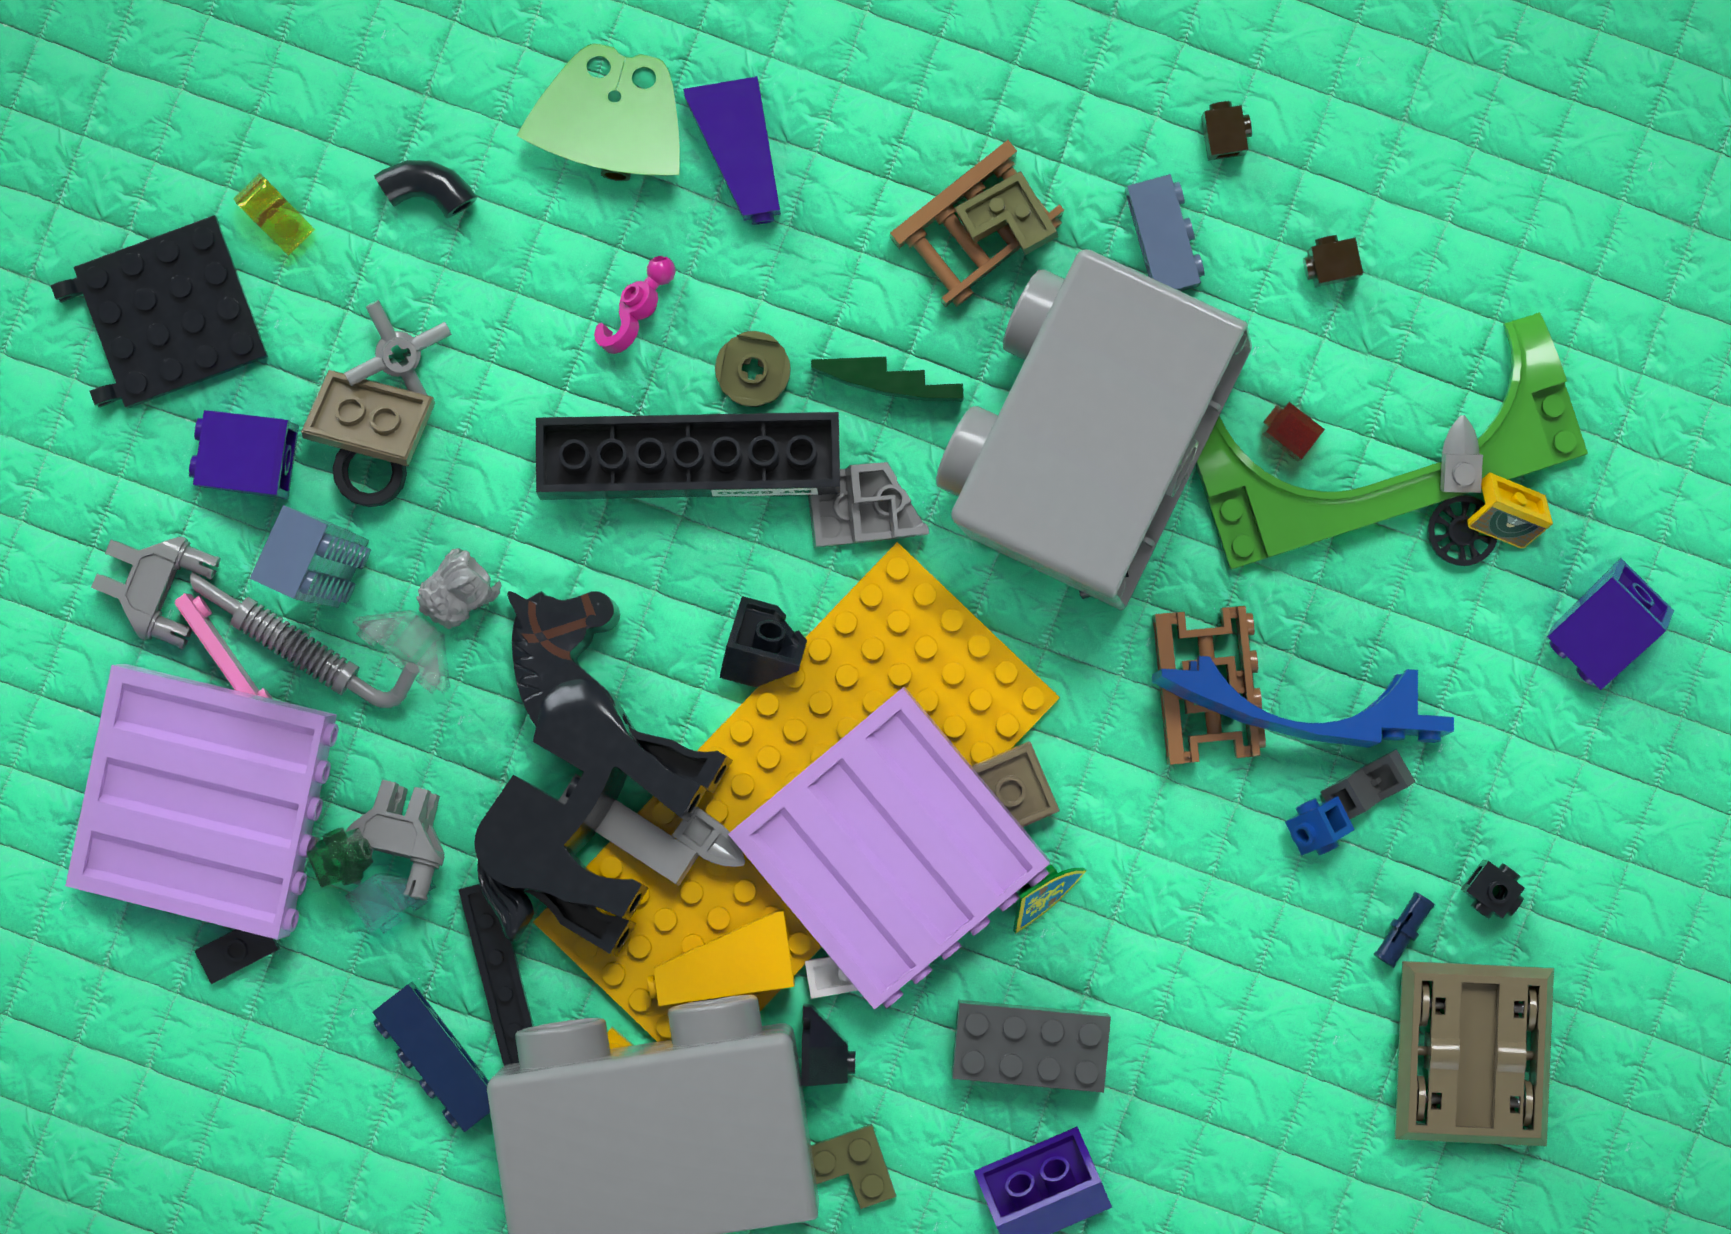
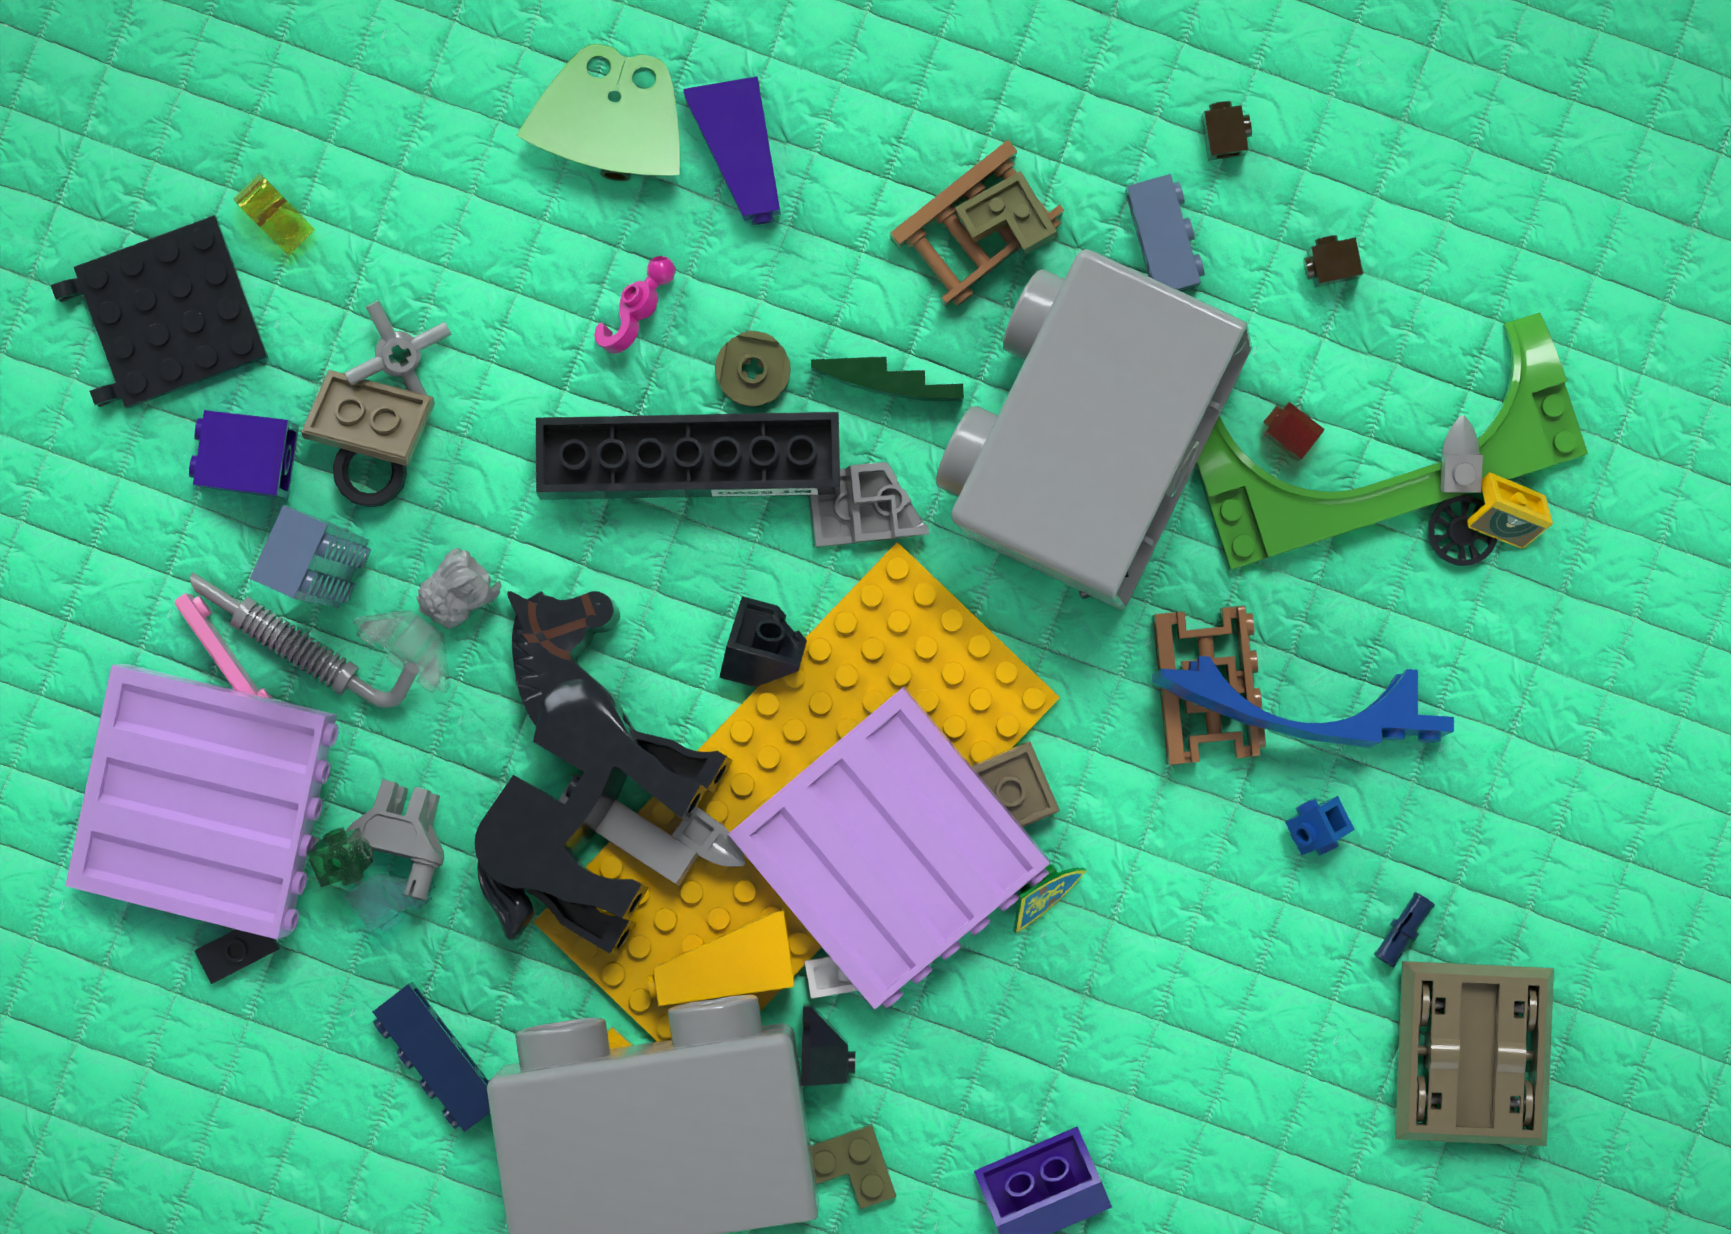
light grey connector [91,537,221,650] -> none
black cylinder [374,160,477,218] -> none
black plate [458,884,534,1065] -> none
dark grey brick [952,1000,1111,1093] -> none
dark grey slope [1321,749,1416,819] -> none
black brick [1460,860,1525,919] -> none
dark purple slope [1547,558,1674,690] -> none

